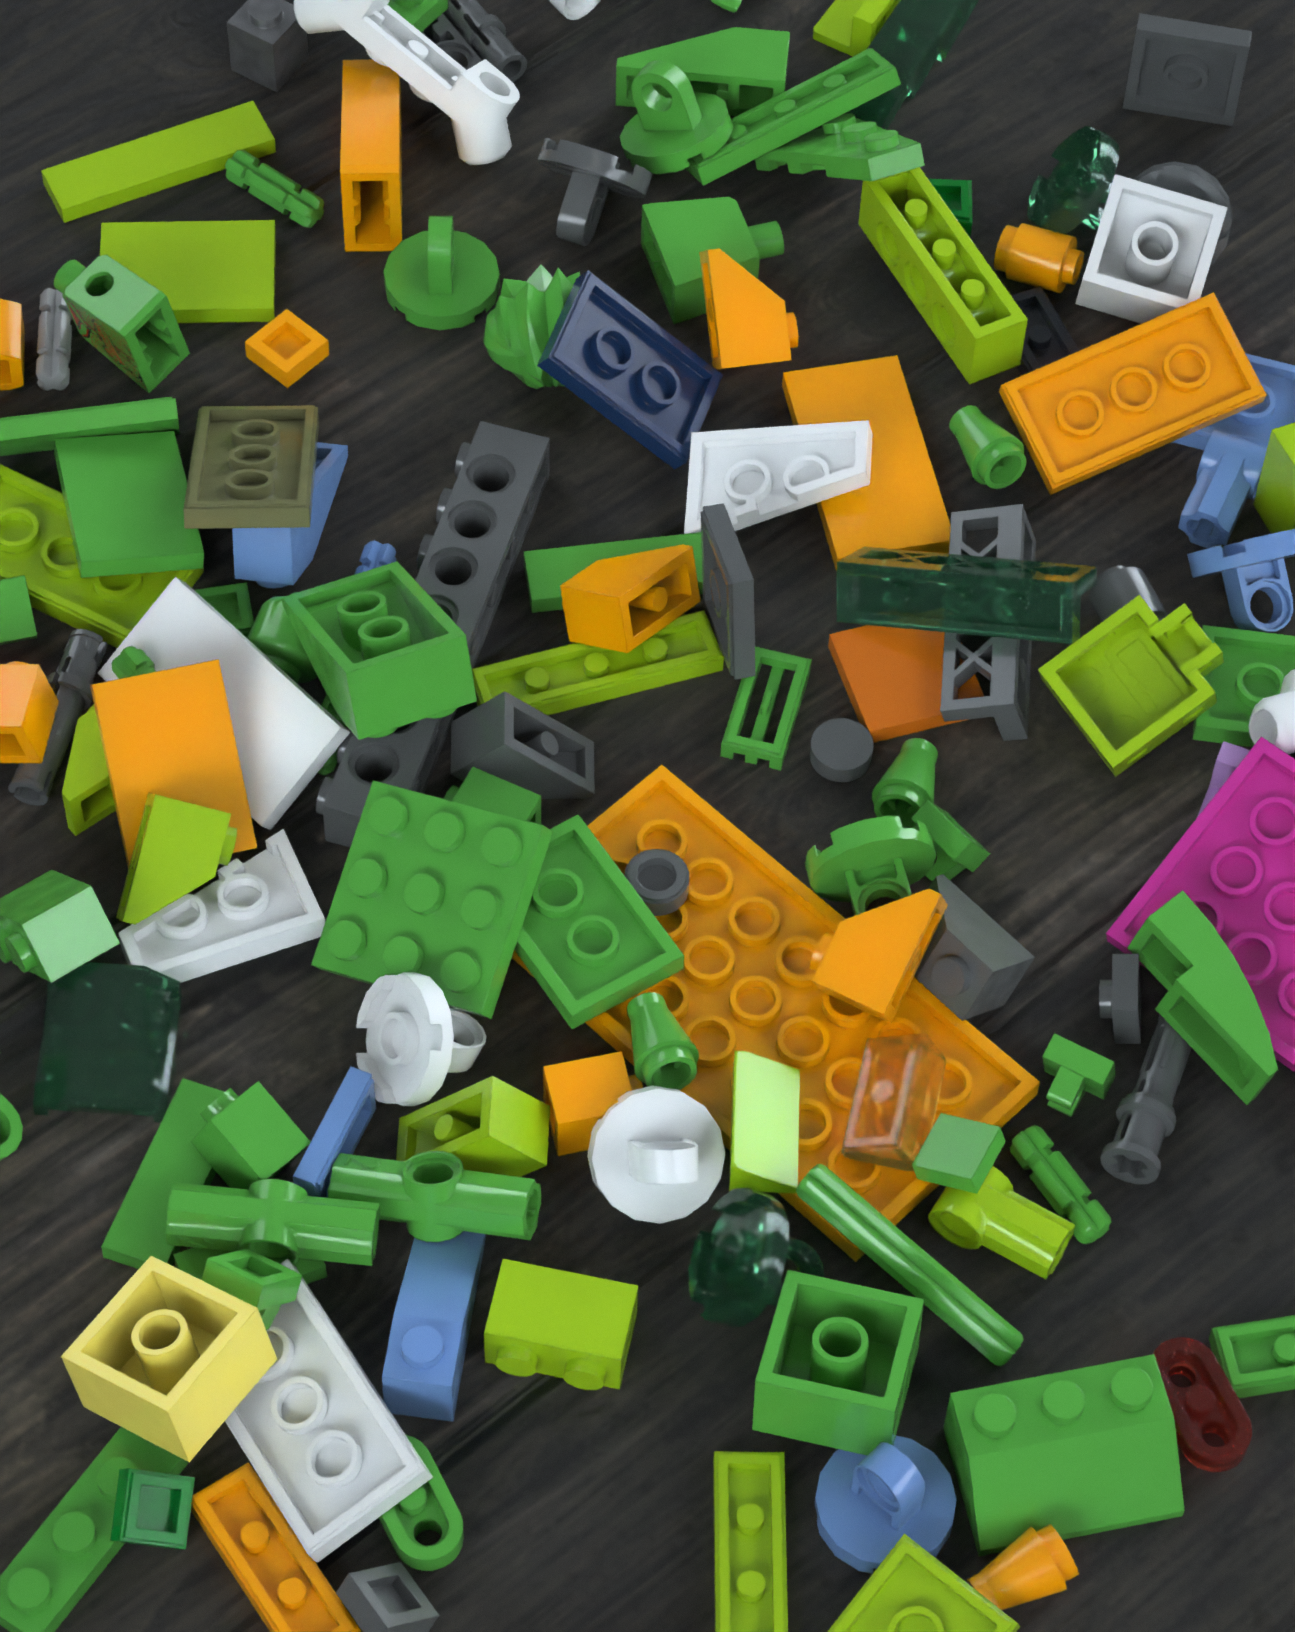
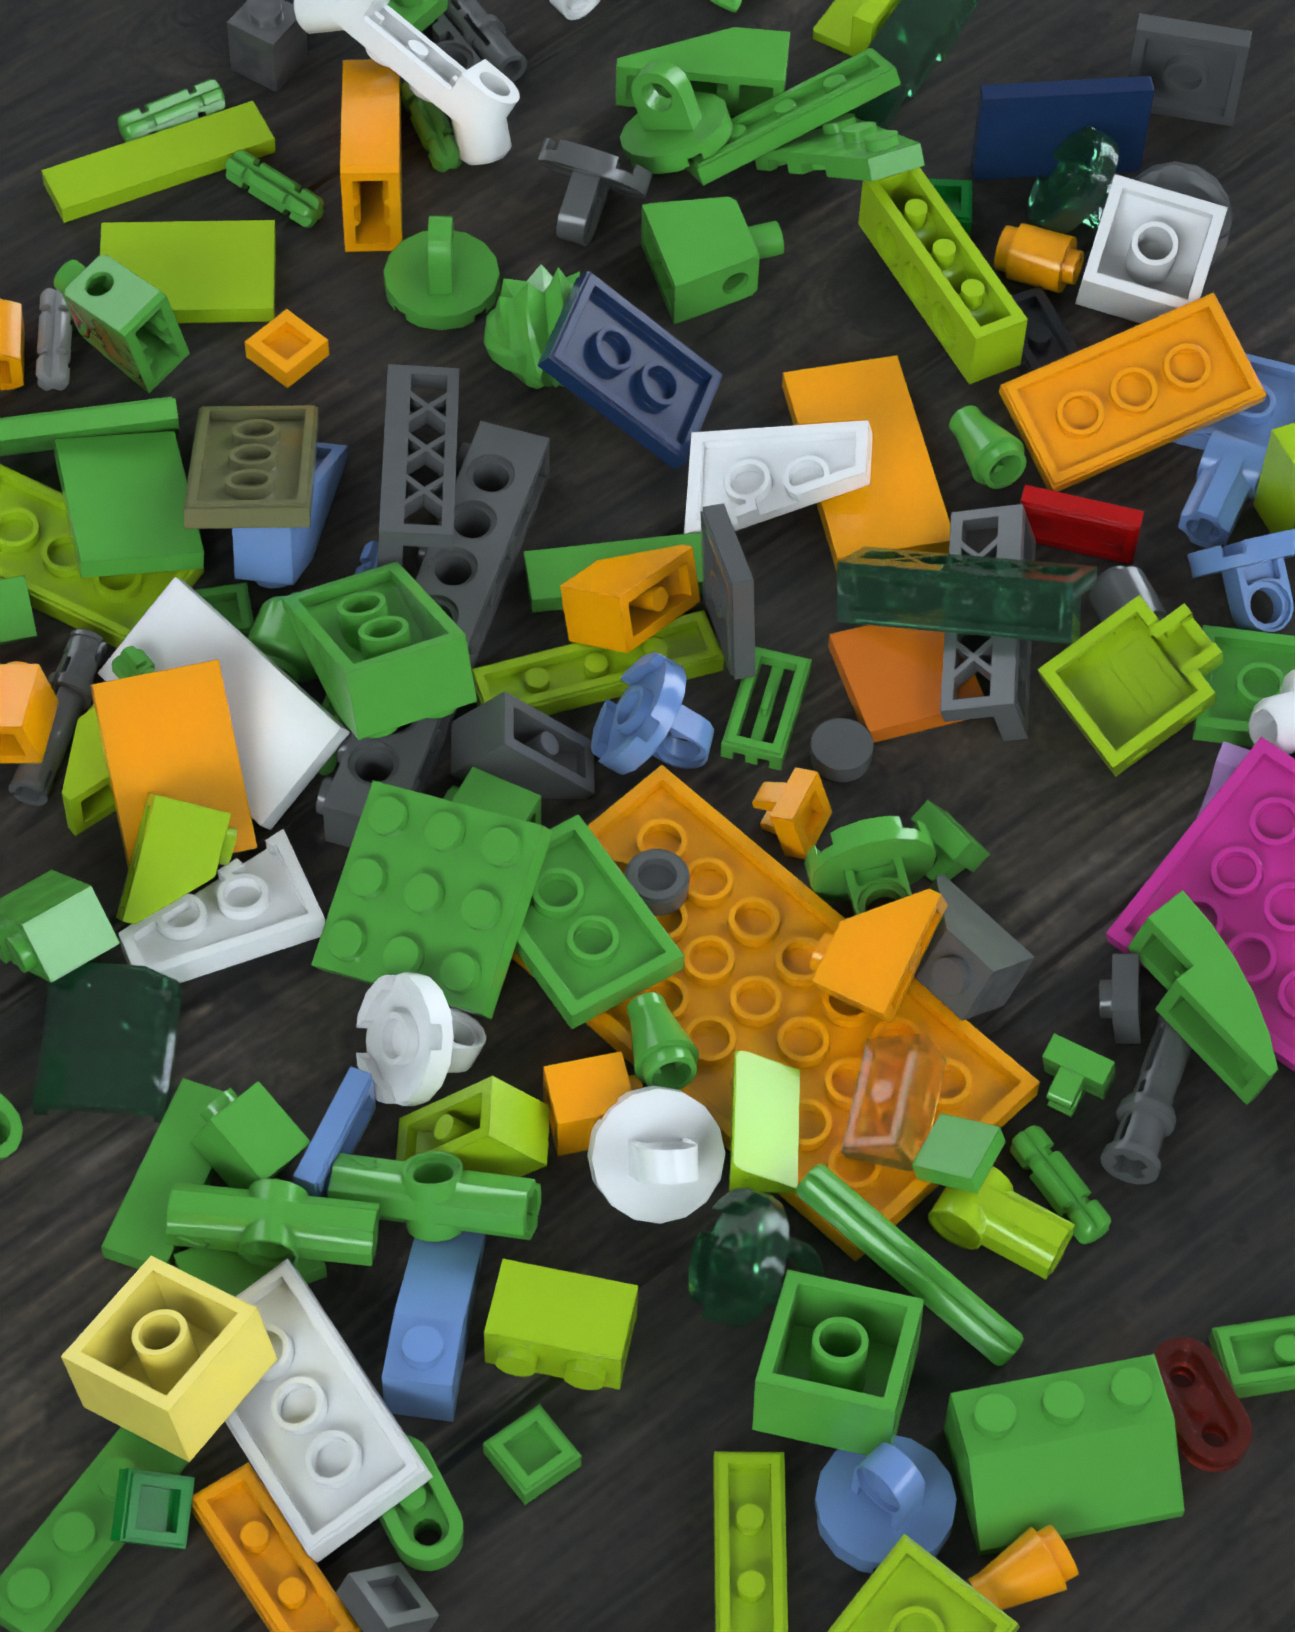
bright green tile [202,1248,302,1330] -> none
light orange slope [699,248,798,369] -> none
bright green cone [872,738,938,828] -> none
none -> bright green axle [117,79,226,142]
none -> dark grey fence [377,364,460,567]
none -> bright green axle [400,81,462,173]
none -> bright green tile [483,1404,582,1505]
none -> medium blue tile [591,652,714,775]
none -> light orange tile [752,767,832,860]
none -> dark blue tile [970,76,1154,180]
none -> red tile [1020,485,1144,564]

